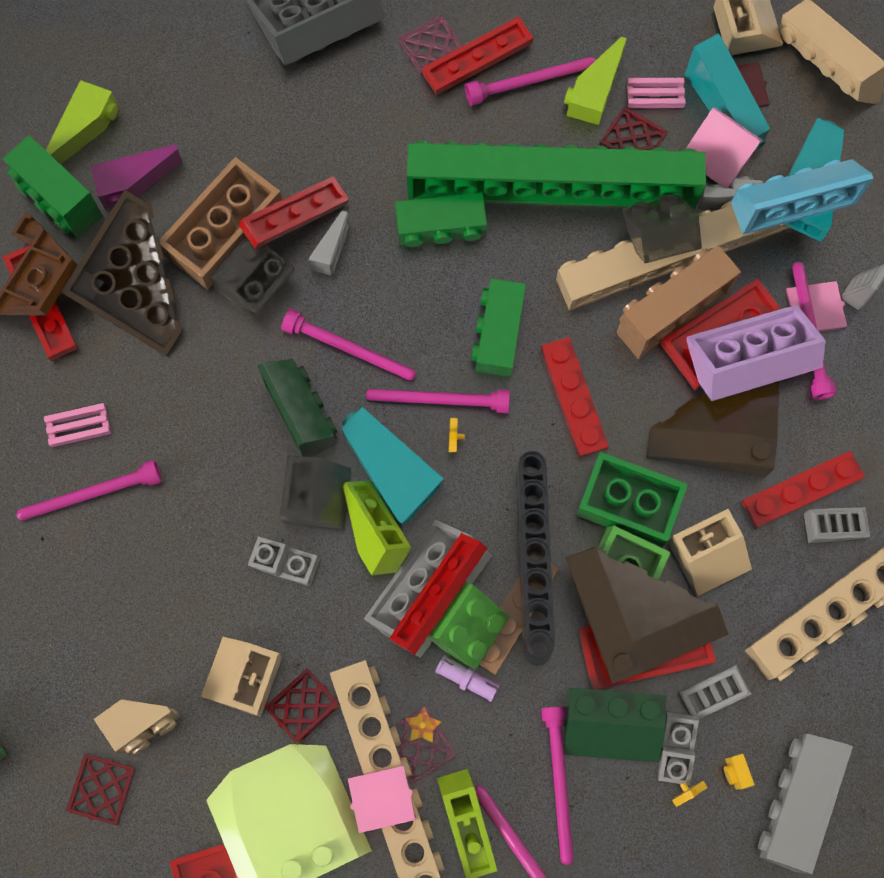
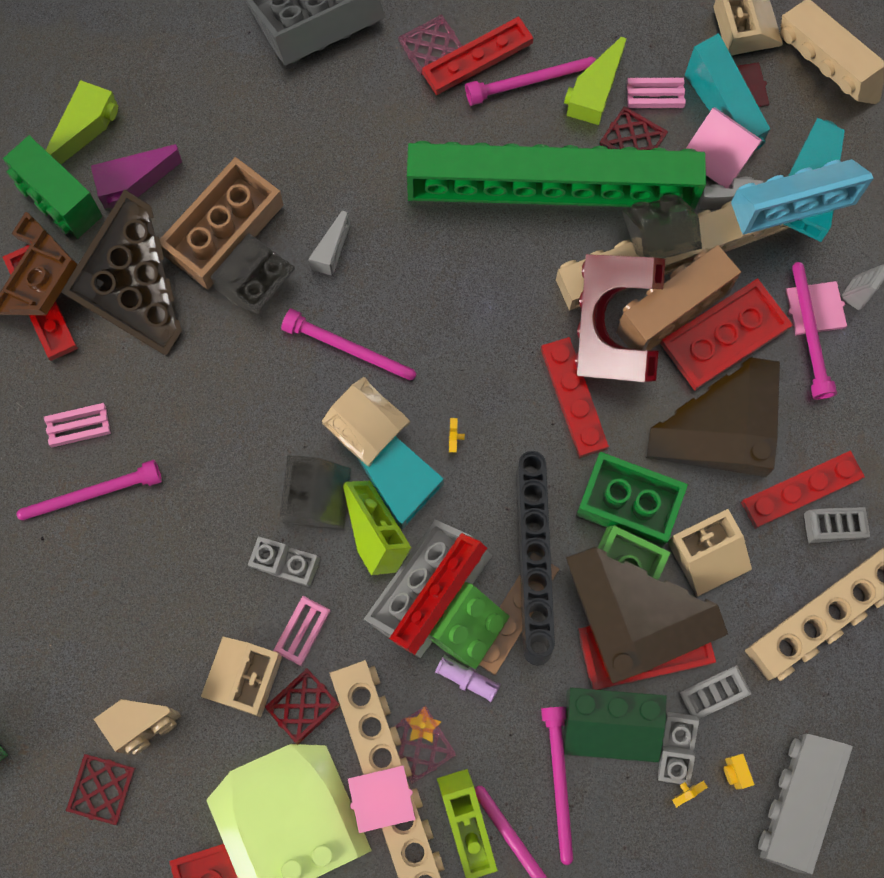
red plate [238,176,350,249] -> none
dark green slope [257,359,338,460] -> none
dark pink piece [366,389,510,414] -> none
green brick [395,192,487,247] -> none
green brick [471,278,526,377] -> none
lavender slope [687,305,826,401] -> none
none -> bright pink tile [273,596,331,667]
none -> tan slope [322,377,410,467]
none -> arch [575,254,666,382]

